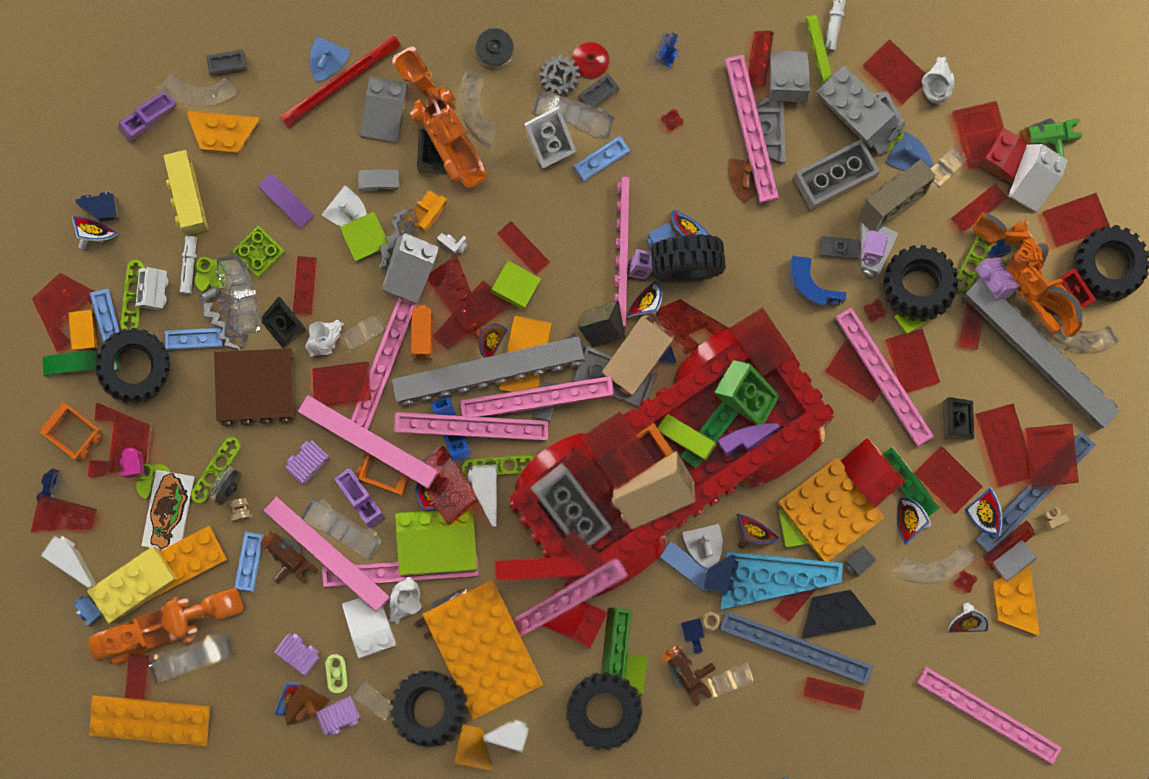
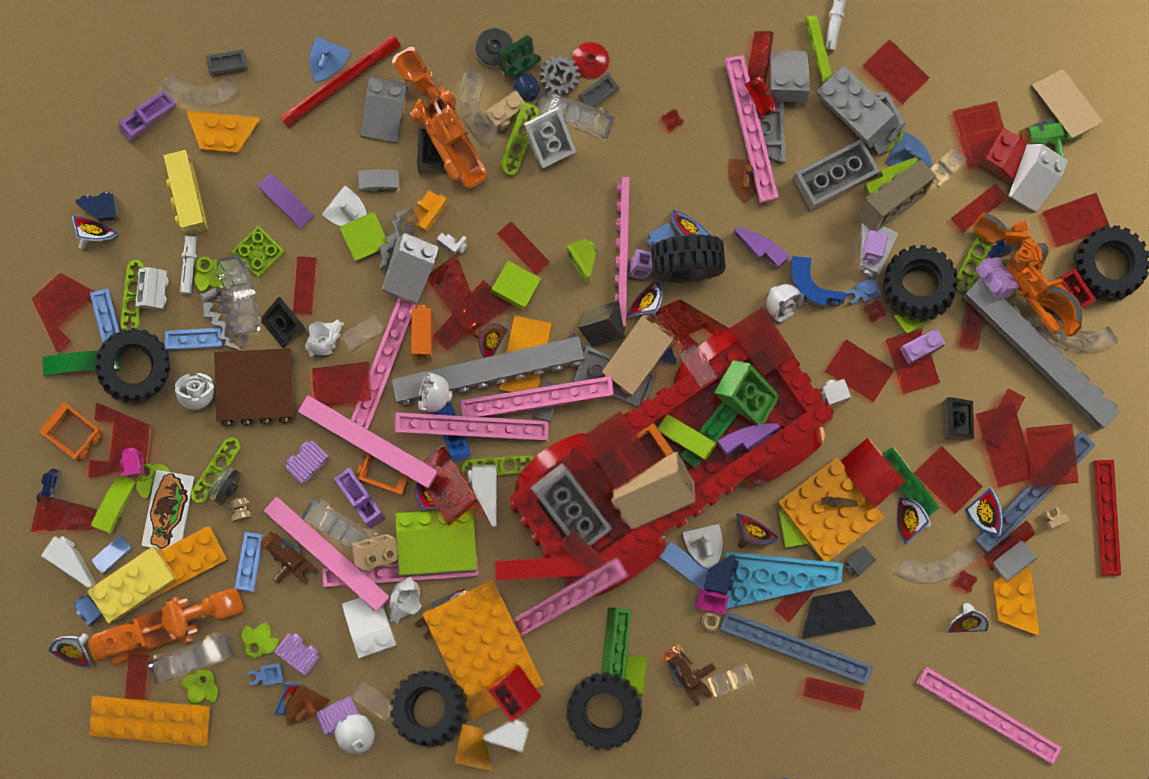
light orange panel [69,310,98,351] -> none
yellowish green plate [325,654,348,694] -> none
red slope [542,589,607,649] -> none
light blue tile [573,136,630,183] -> none
clear blue plate [655,32,678,67] -> none
clear blue plate [681,618,705,654] -> none
dark grey plate [820,236,860,259] -> none
bright pink tile [835,307,934,447] -> none
white hair [922,57,955,106] -> none
none -> shield [48,634,93,667]
none -> lime slope [91,474,137,534]
none -> slope [91,535,133,575]
none -> white cylinder [175,373,214,410]
none -> lime plate [181,669,218,705]
none -> lime plate [241,622,280,659]
none -> medium blue plate [247,663,284,686]
none -> white cylinder [335,714,375,755]
none -> tan brick [352,534,398,571]
none -> white cylinder [418,372,452,412]
none -> tan brick [485,91,527,132]
none -> red slope [487,665,542,722]
none -> dark green bracket [499,35,541,78]
none -> lime beam [500,103,539,175]
none -> dark blue head [513,73,541,102]
none -> lime slope [567,238,597,285]
none -> clear slope [679,344,717,387]
none -> dark pink panel [696,589,729,614]
none -> medium lavender slope [733,227,790,270]
none -> red hinge [745,76,777,118]
none -> white cylinder [766,284,804,322]
none -> white brick [820,379,851,408]
none -> clear smoke animal [821,496,857,507]
none -> medium blue plate [846,278,882,305]
none -> lime slope [864,157,918,196]
none -> lavender brick [900,328,945,365]
none -> clear red tile [981,388,1025,448]
none -> tan sticker [1033,69,1103,138]
none -> red tile [1094,460,1121,576]

